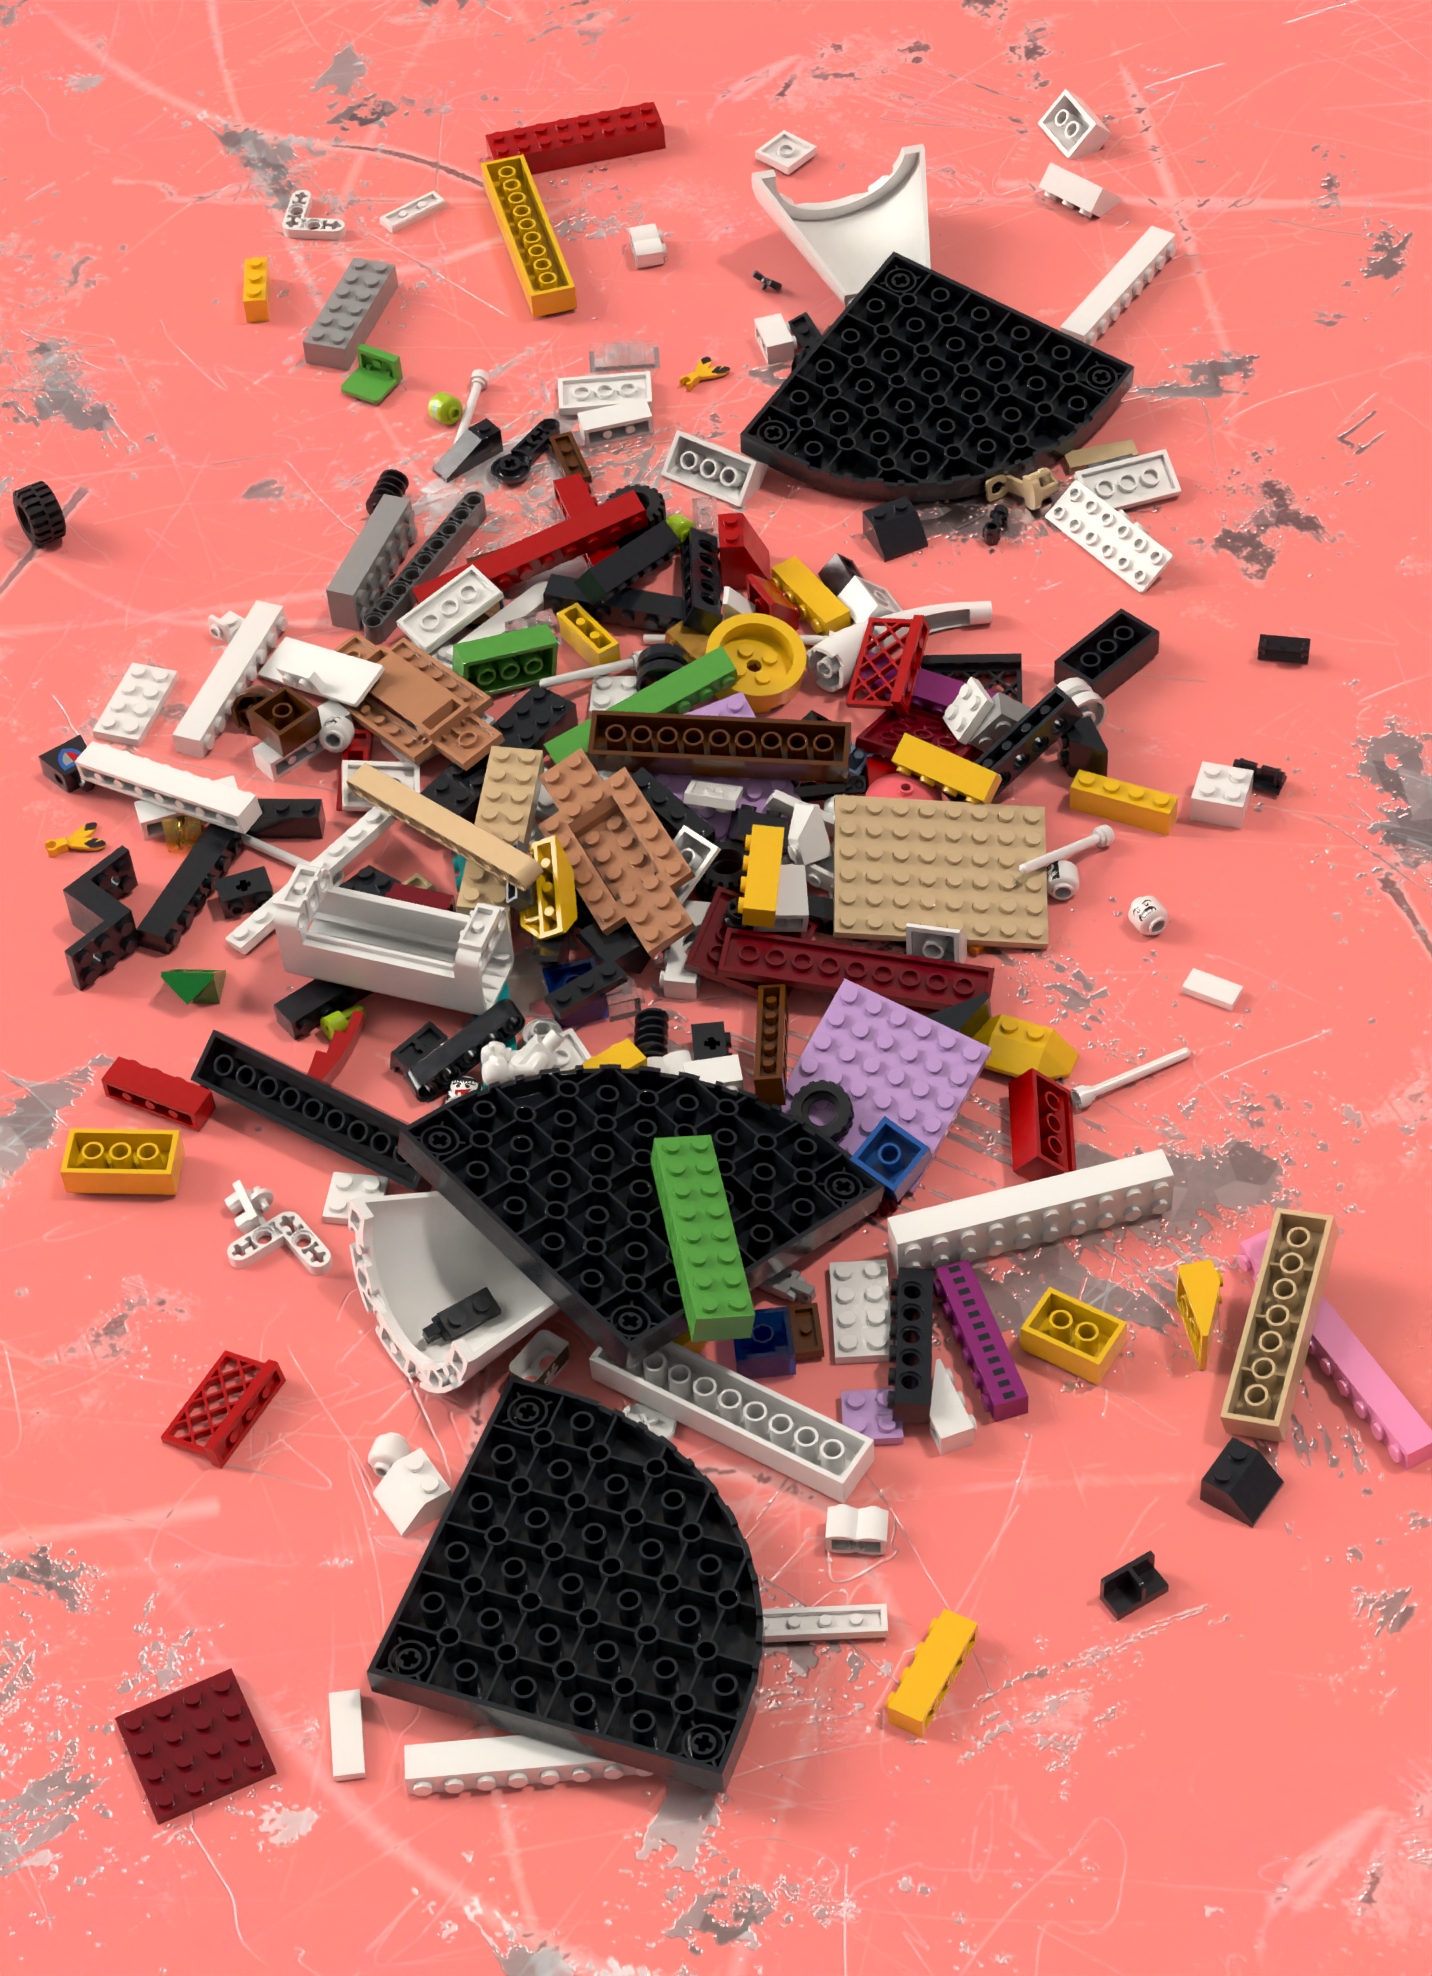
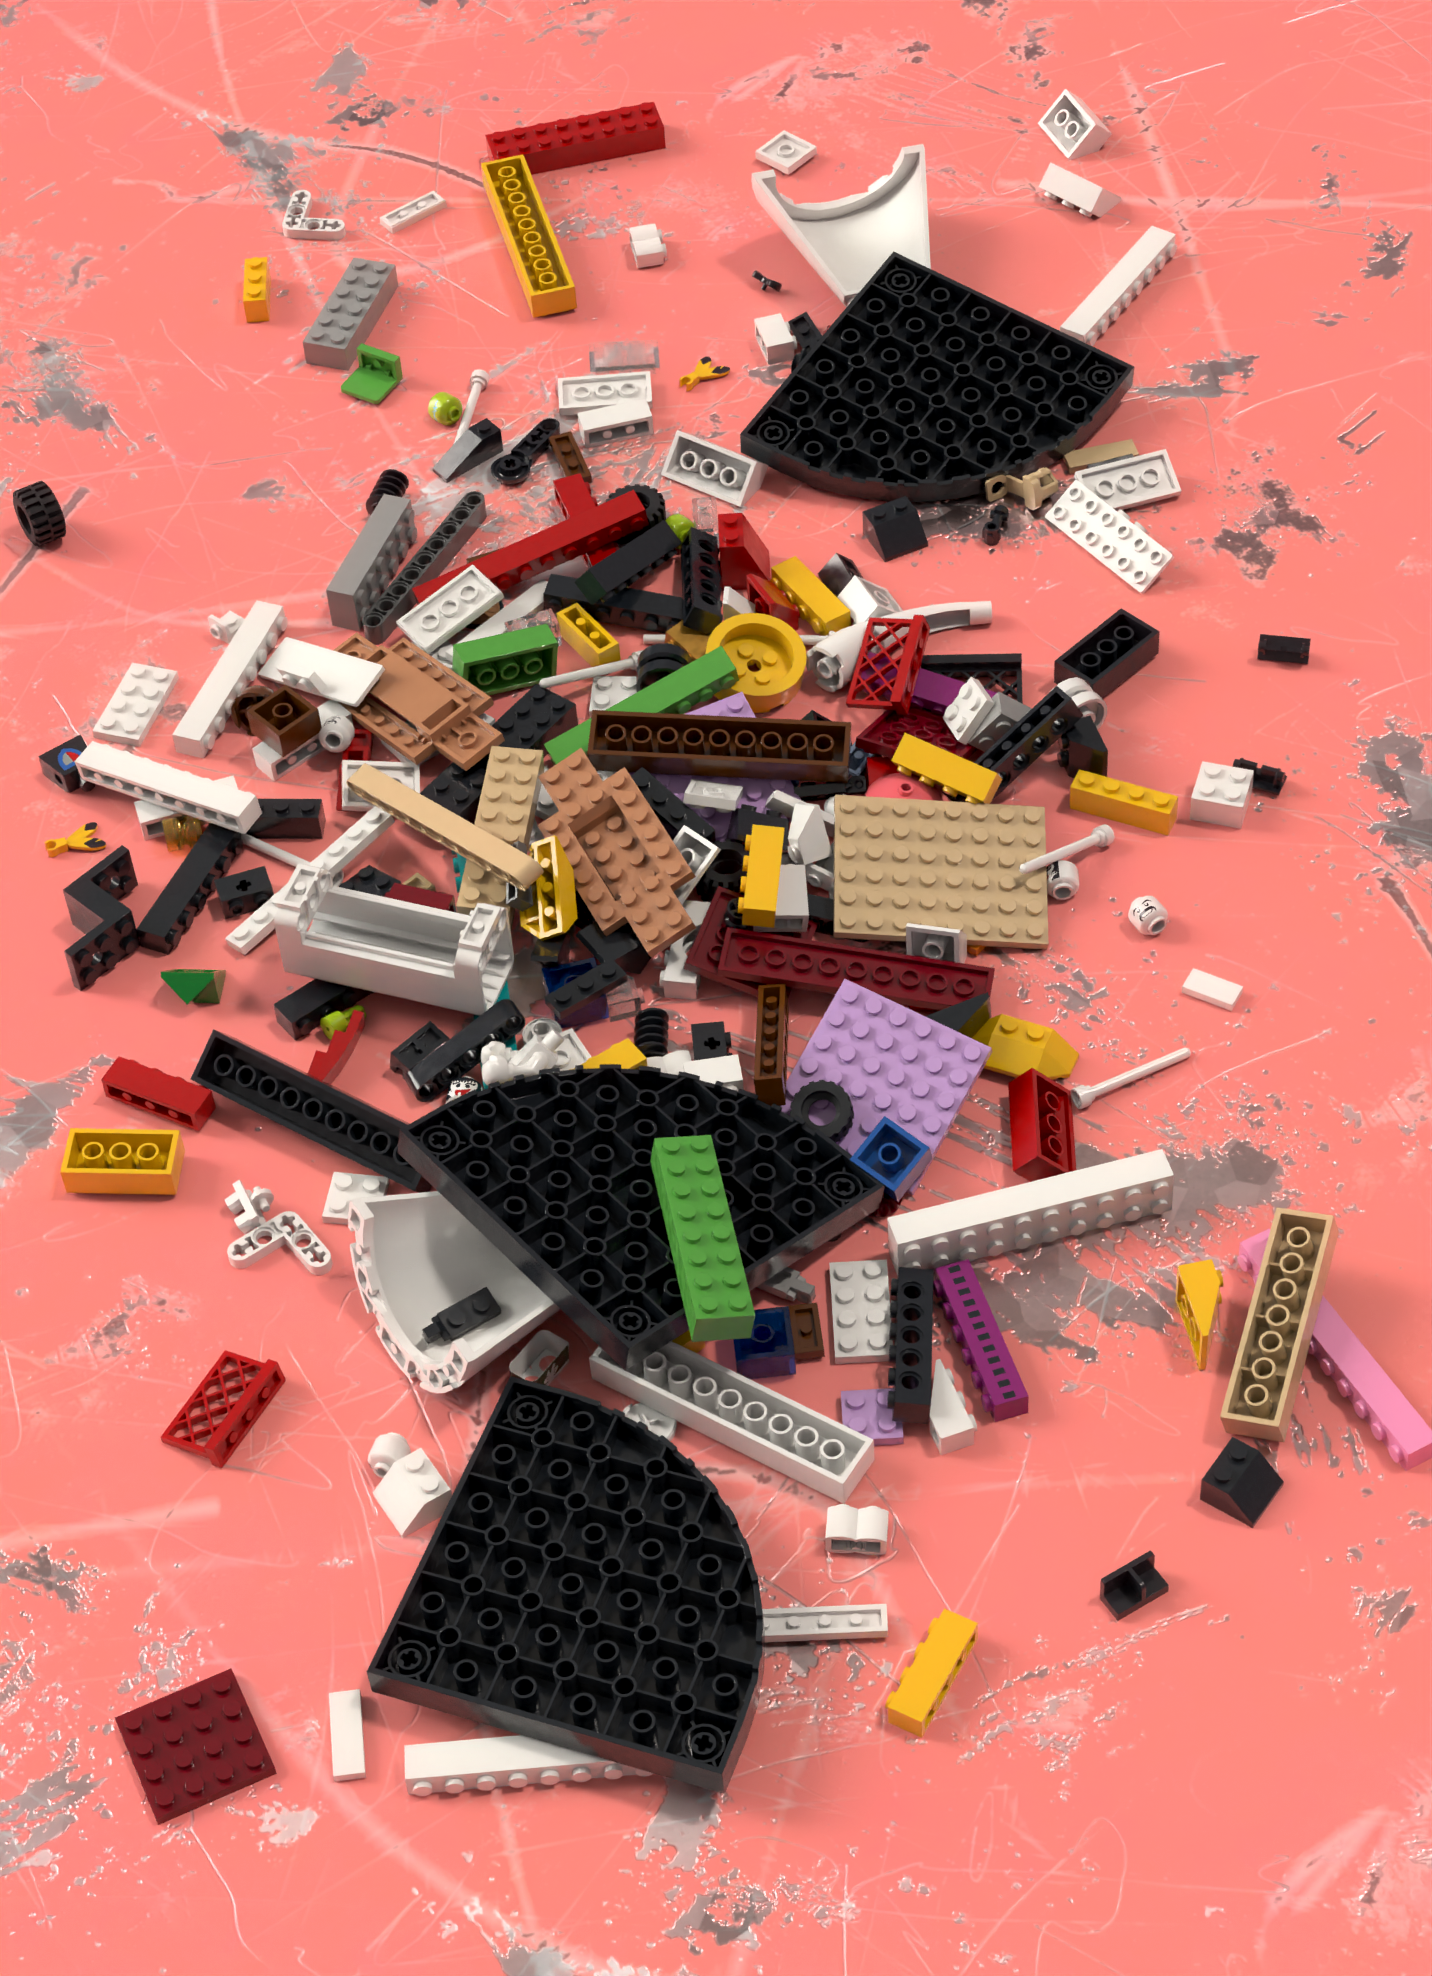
yellow brick [1020,1287,1127,1385] -> none

